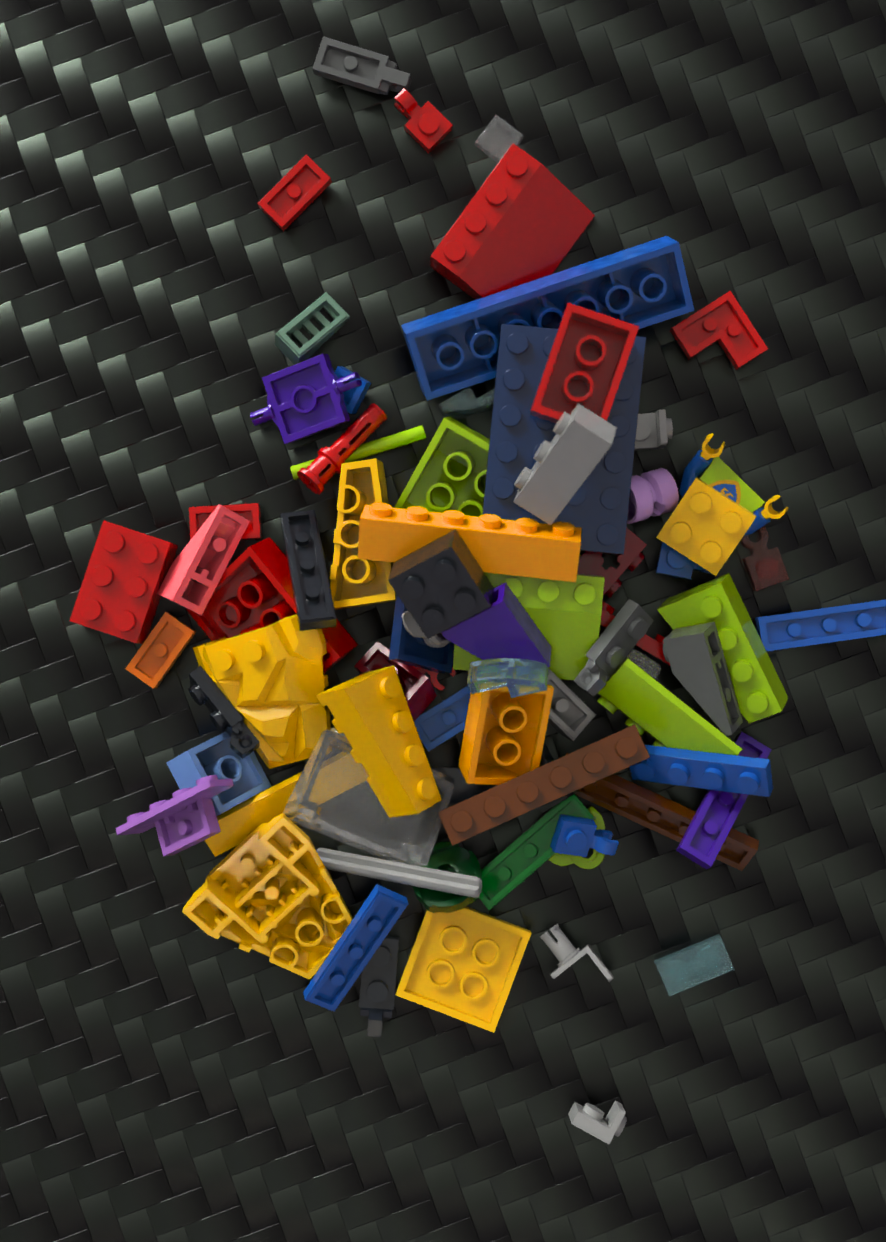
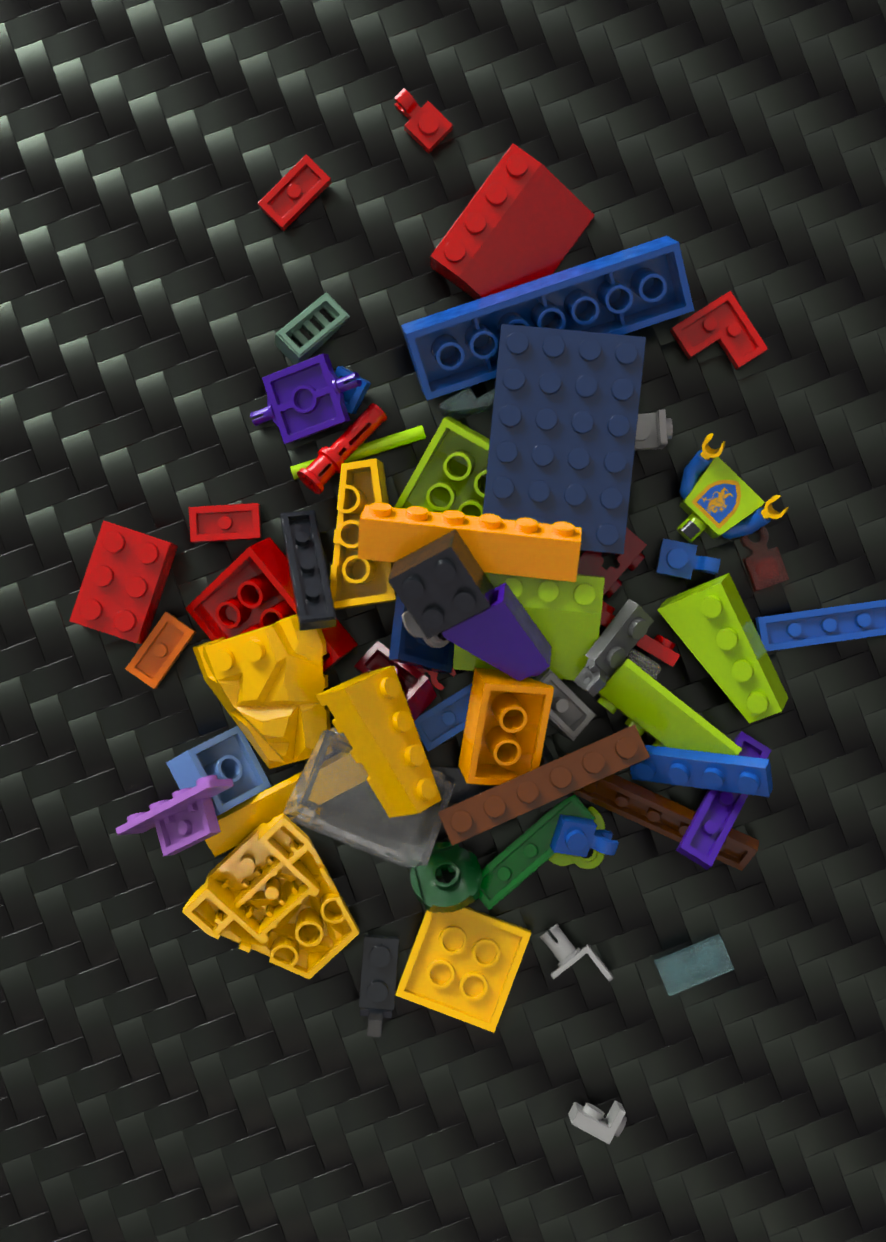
coral slope [157,504,250,616] -> none
black hinge [188,666,260,759] -> none
blue tile [303,884,408,1012] -> none
dark grey hinge [312,36,411,95] -> none
light grey axle [316,847,482,898] -> none
clear light blue slope [467,658,549,698] -> none
clear tile [475,115,524,163] -> none
light grey brick [514,403,617,525] -> none
red brick [530,303,639,424] -> none
lavender wheel [627,468,679,524] -> none
yellow plate [656,477,756,576] -> none
dark grey slope [663,622,743,736] -> none

